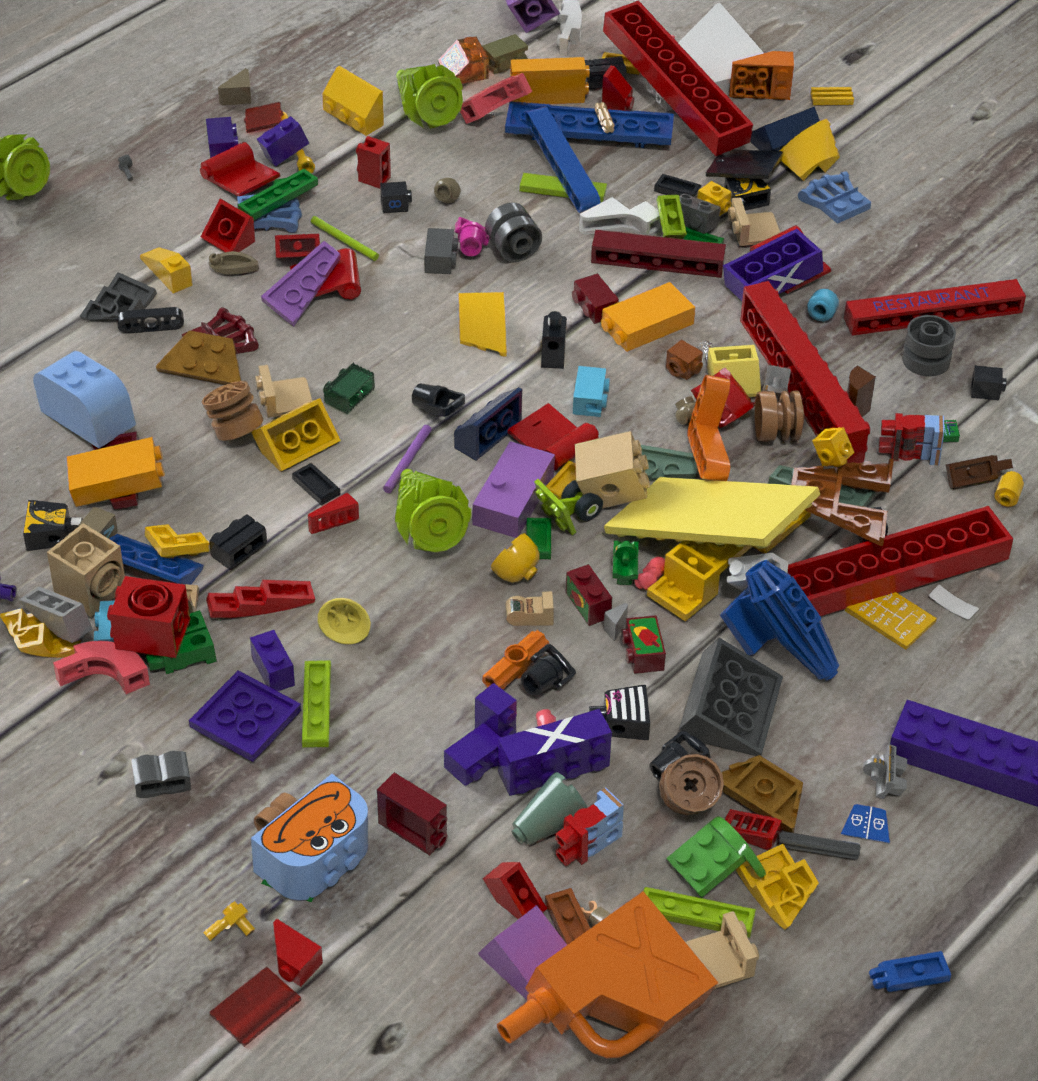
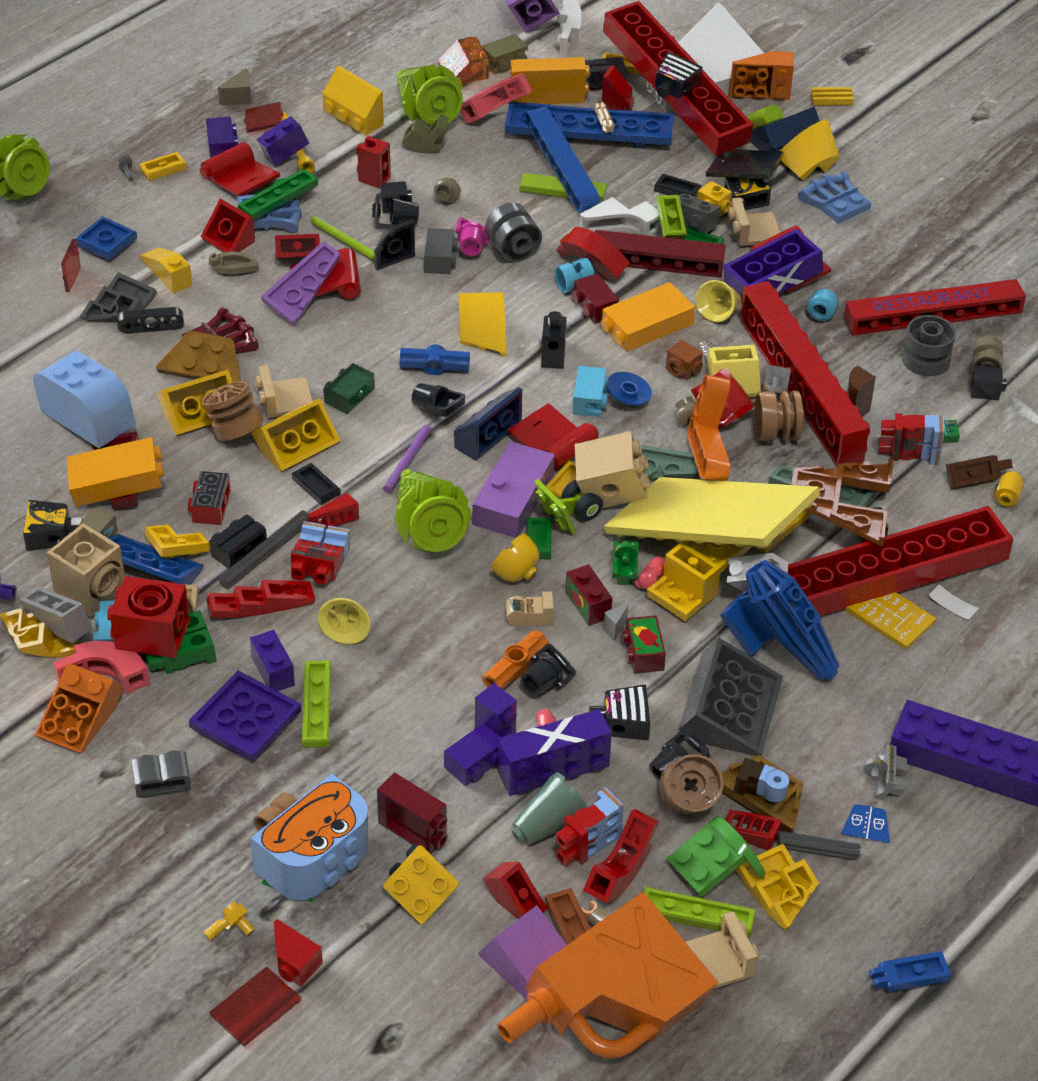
yellow brick [812,427,854,467] -> none
none -> orange slope [35,663,124,754]
none -> clear red piece [61,239,81,292]
none -> blue plate [74,216,137,261]
none -> yellow tile [139,152,187,181]
none -> yellow slope [157,370,232,435]
none -> brick [188,471,231,525]
none -> dark grey axle [219,510,309,589]
none -> hips [291,521,350,585]
none -> black piece [372,193,419,229]
none -> black slope [374,220,415,270]
none -> yellow plate [383,844,460,924]
none -> blue piece [400,344,470,375]
none -> olive brick [402,114,448,154]
none -> medium azure wheel [555,258,594,294]
none -> red arch [556,227,630,279]
none -> red arch [583,809,659,903]
none -> blue dish [606,372,652,406]
none -> black torso [655,51,703,98]
none -> light yellow hat [695,280,741,322]
none -> leg [734,758,789,802]
none -> lime brick [746,105,784,130]
none -> dark tan wheel [972,336,1003,371]

